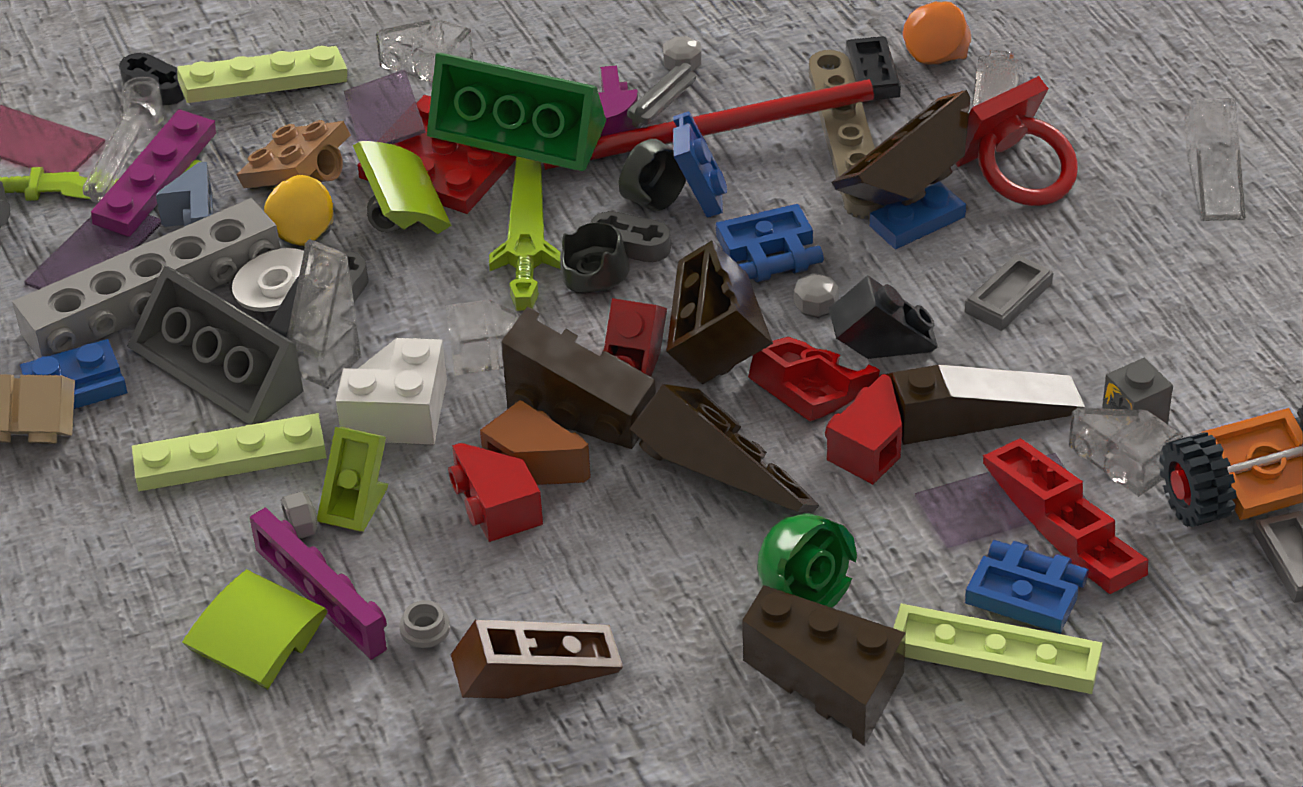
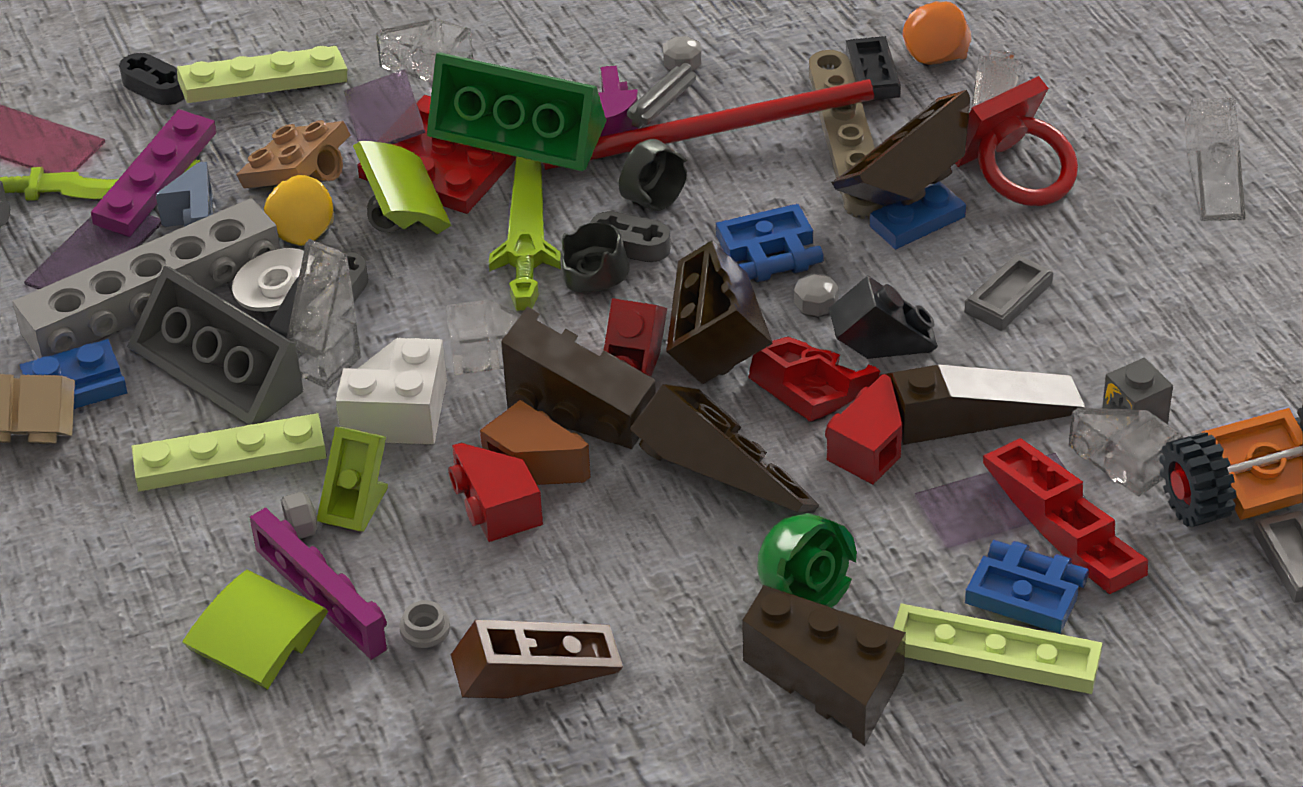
clear axle [82,77,165,202] -> none
blue plate [673,111,727,218] -> none

